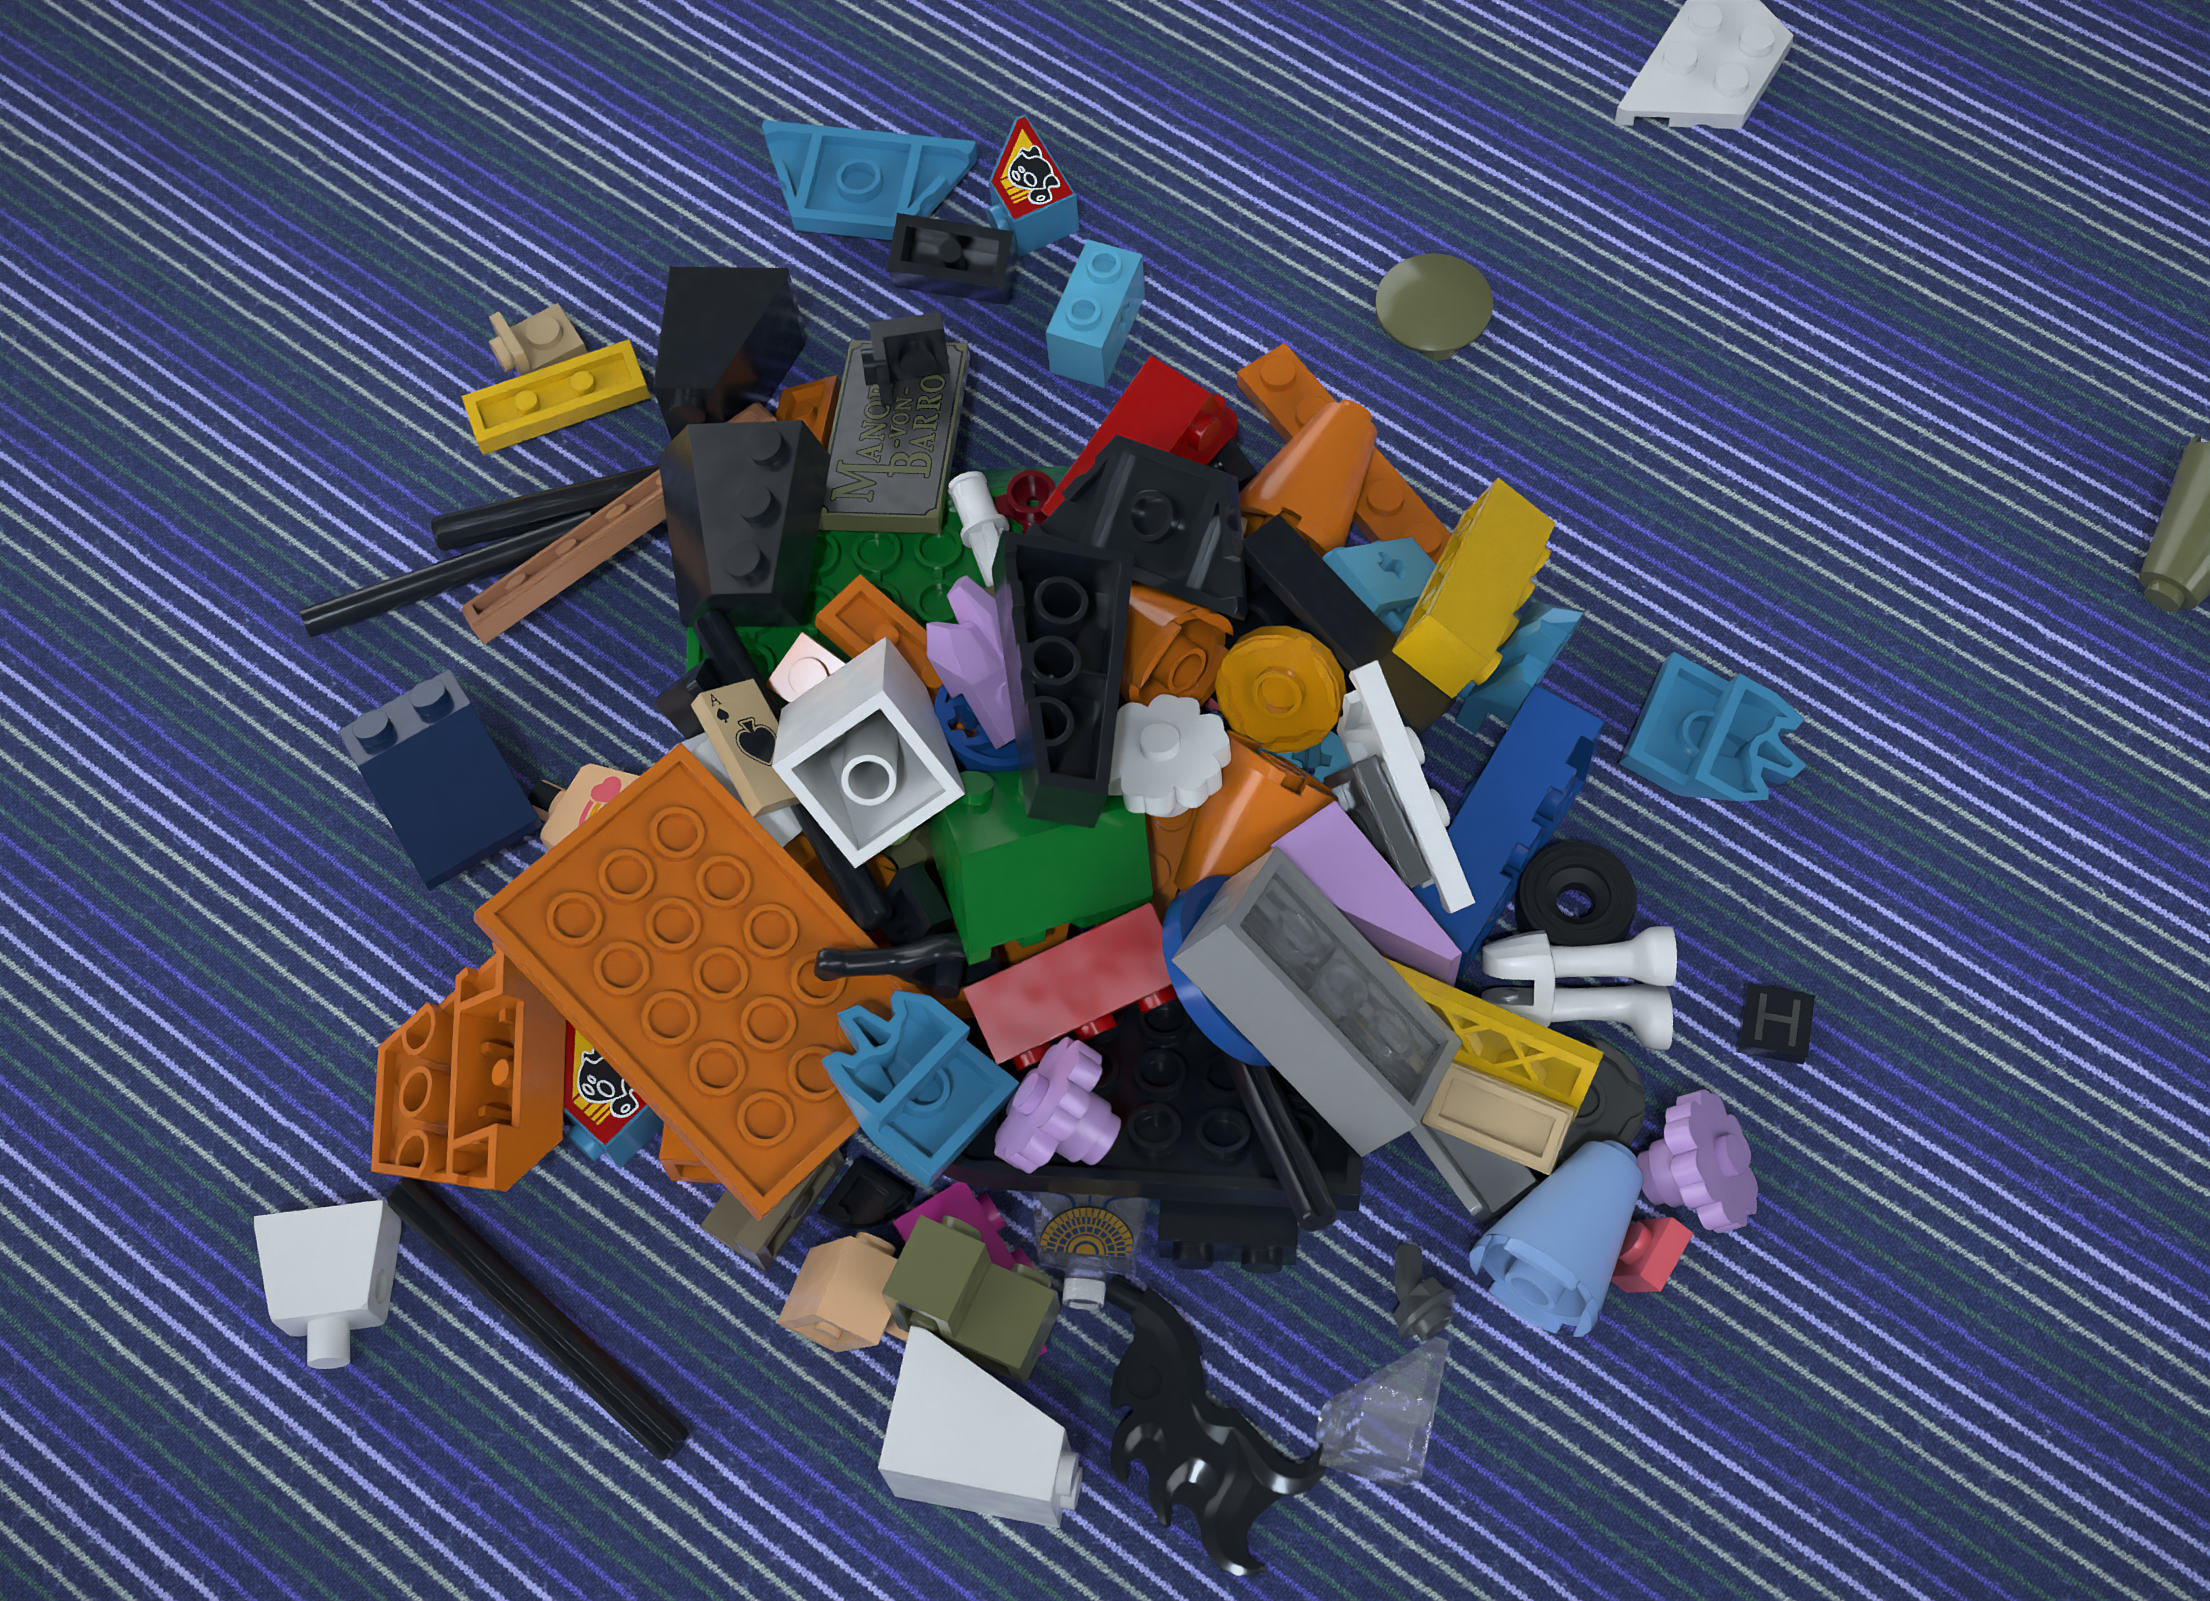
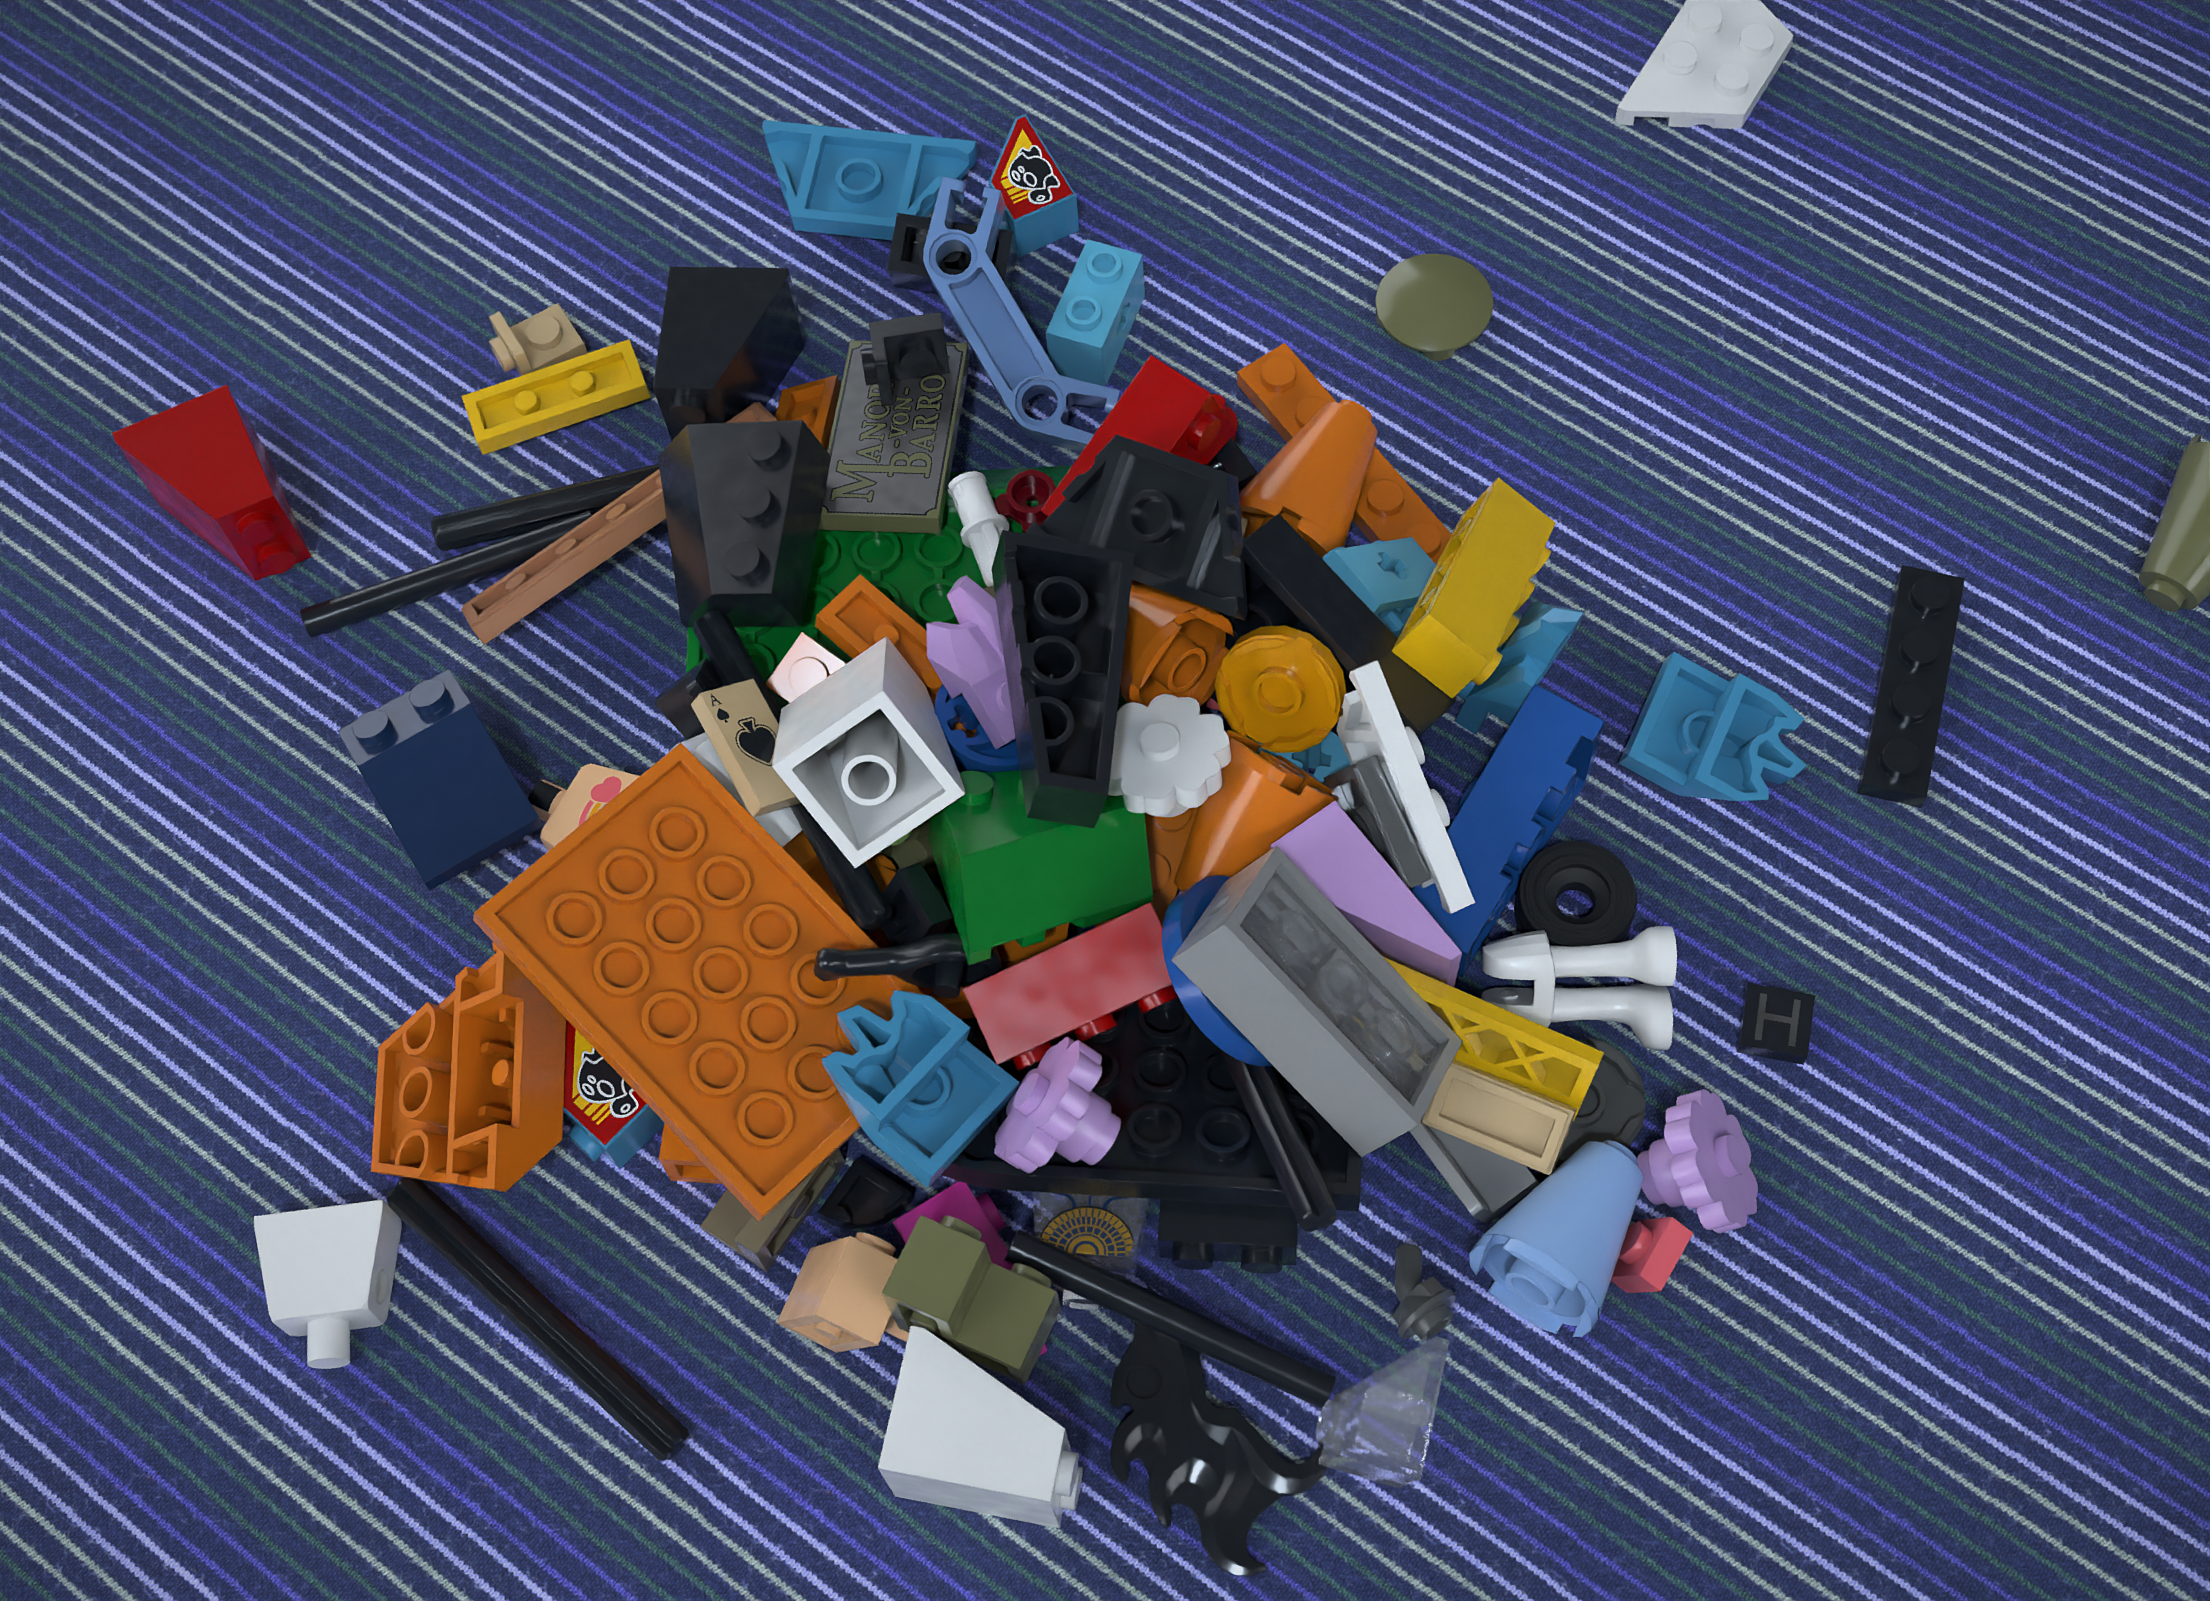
none -> red slope [112,385,312,581]
none -> medium blue piece [923,176,1121,452]
none -> black piece [1004,1229,1336,1409]
none -> black plate [1857,565,1965,808]

